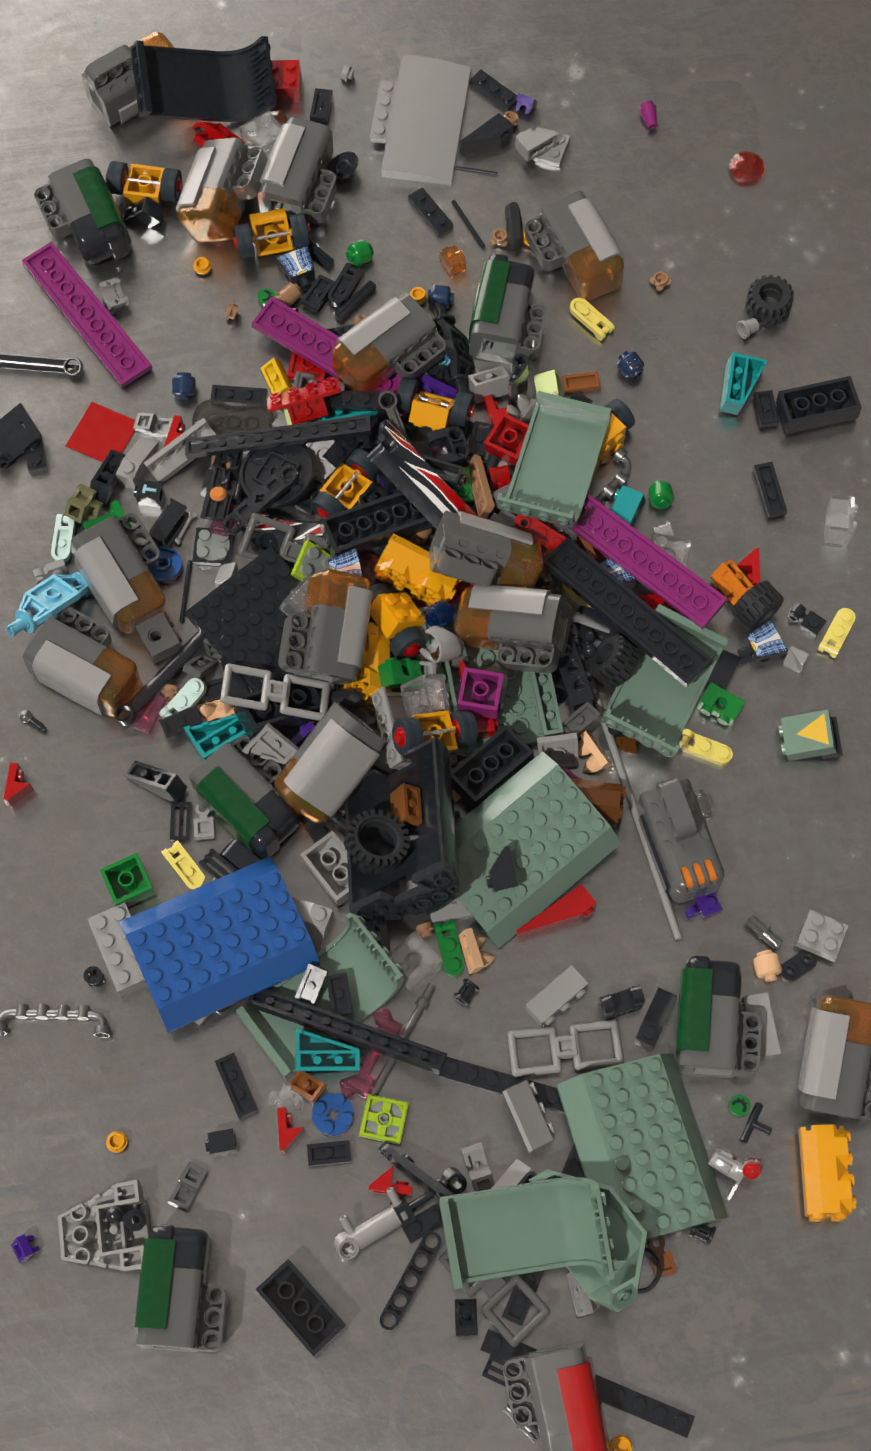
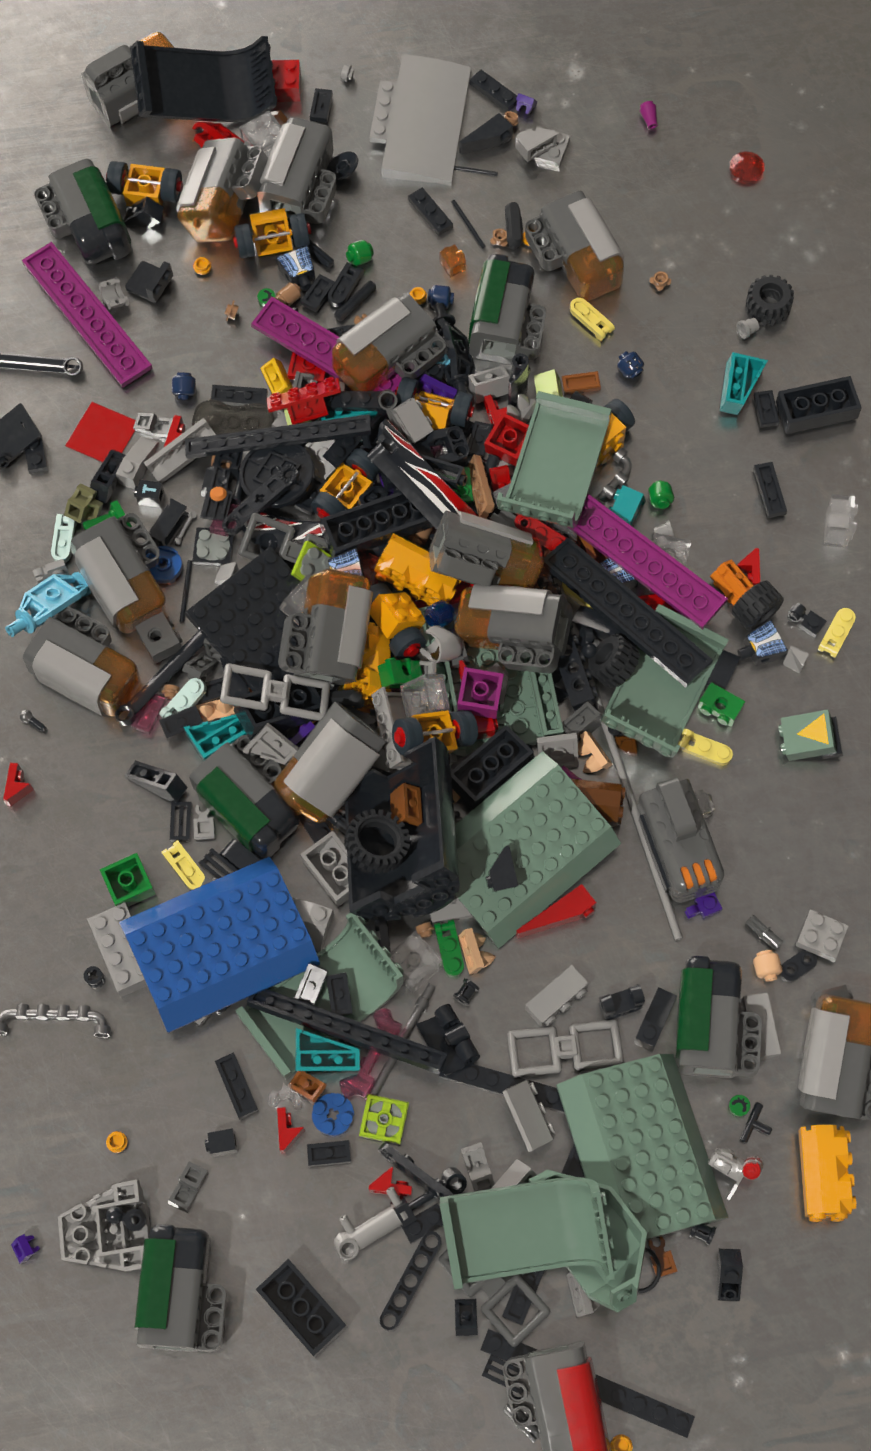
none -> black bracket [125,261,173,303]
none -> light grey brick [391,398,433,443]
none -> black panel [416,1004,480,1076]
none -> black slope [717,1248,743,1301]

